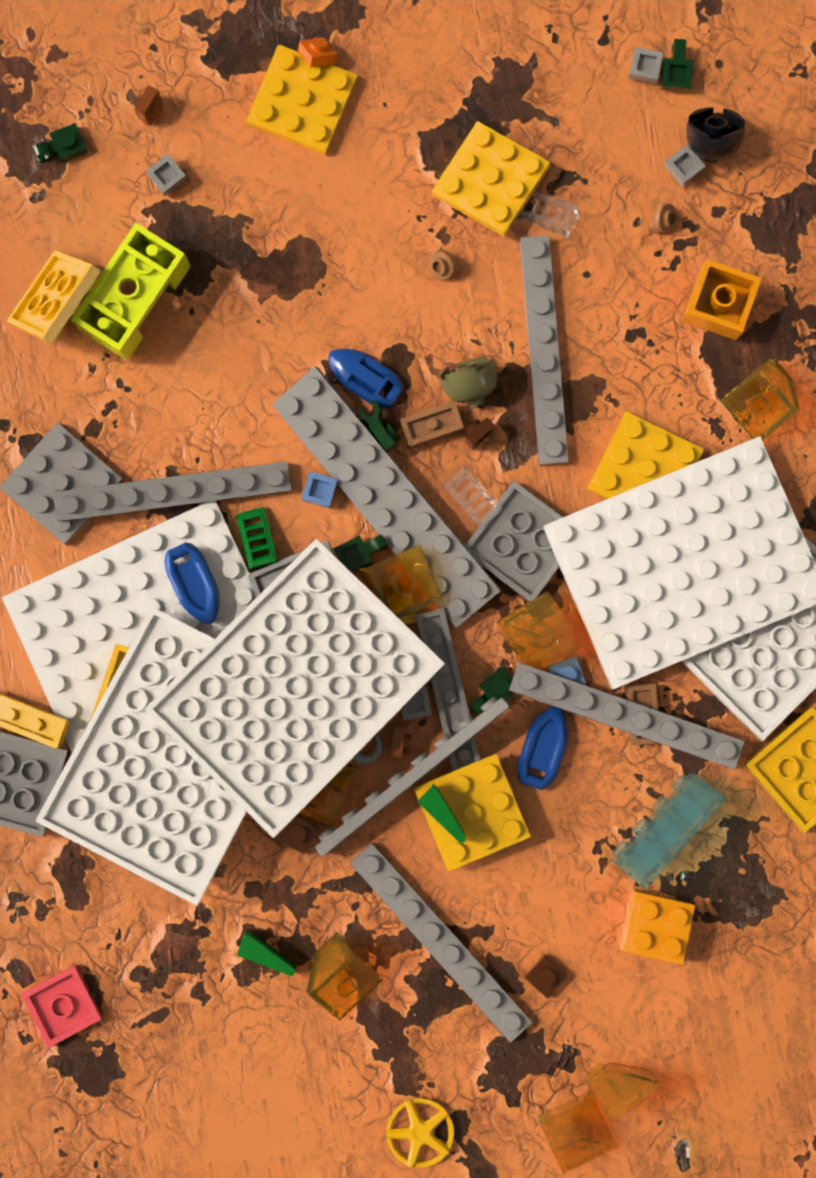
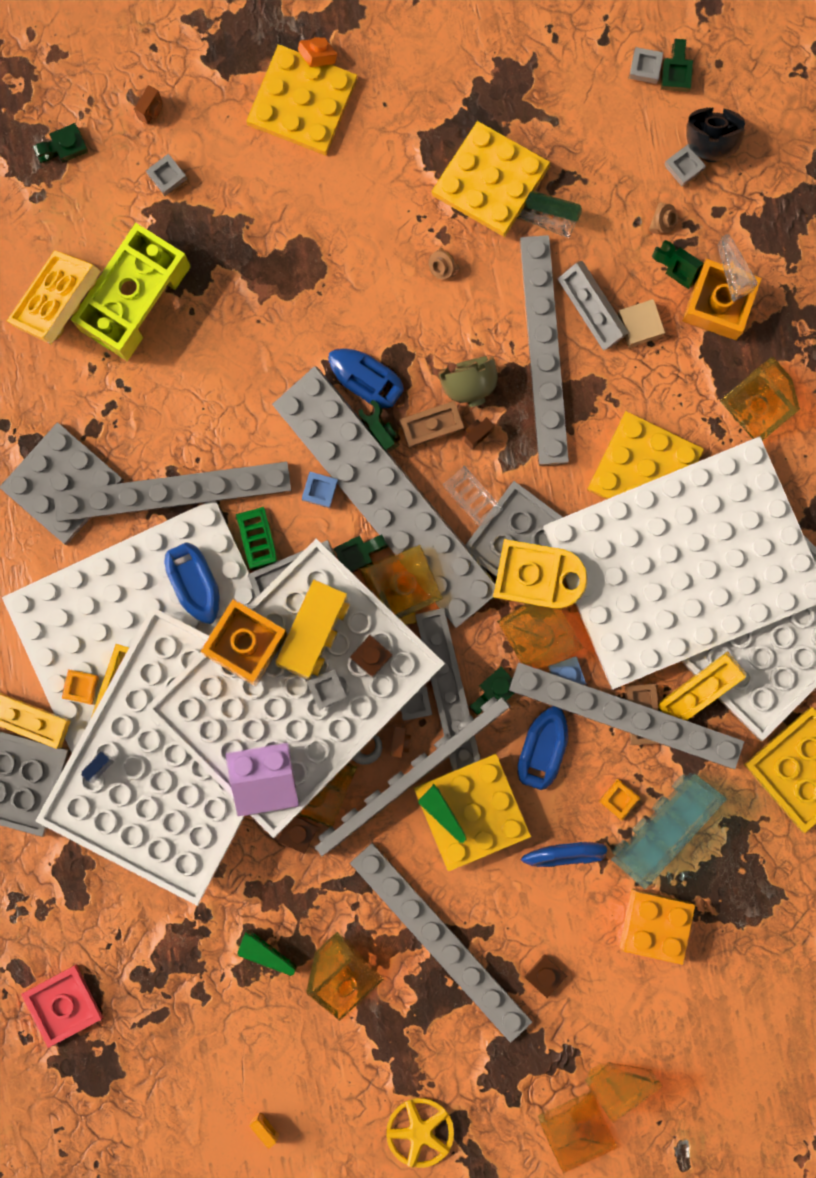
none -> light orange tile [62,669,99,705]
none -> dark blue tile [81,752,114,783]
none -> light orange brick [200,599,287,687]
none -> lavender slope [225,743,299,817]
none -> light orange tile [249,1113,279,1150]
none -> yellow brick [275,579,350,680]
none -> light grey plate [306,669,347,710]
none -> reddish brown plate [350,635,393,679]
none -> yellow plate [493,539,588,609]
none -> blue piece [521,842,607,867]
none -> clear green axle [526,191,582,221]
none -> light grey plate [558,261,629,351]
none -> light orange tile [598,779,641,821]
none -> tan piece [617,299,665,348]
none -> dark green plate [652,240,704,289]
none -> yellow plate [658,651,747,721]
none -> clear slope [718,233,758,302]

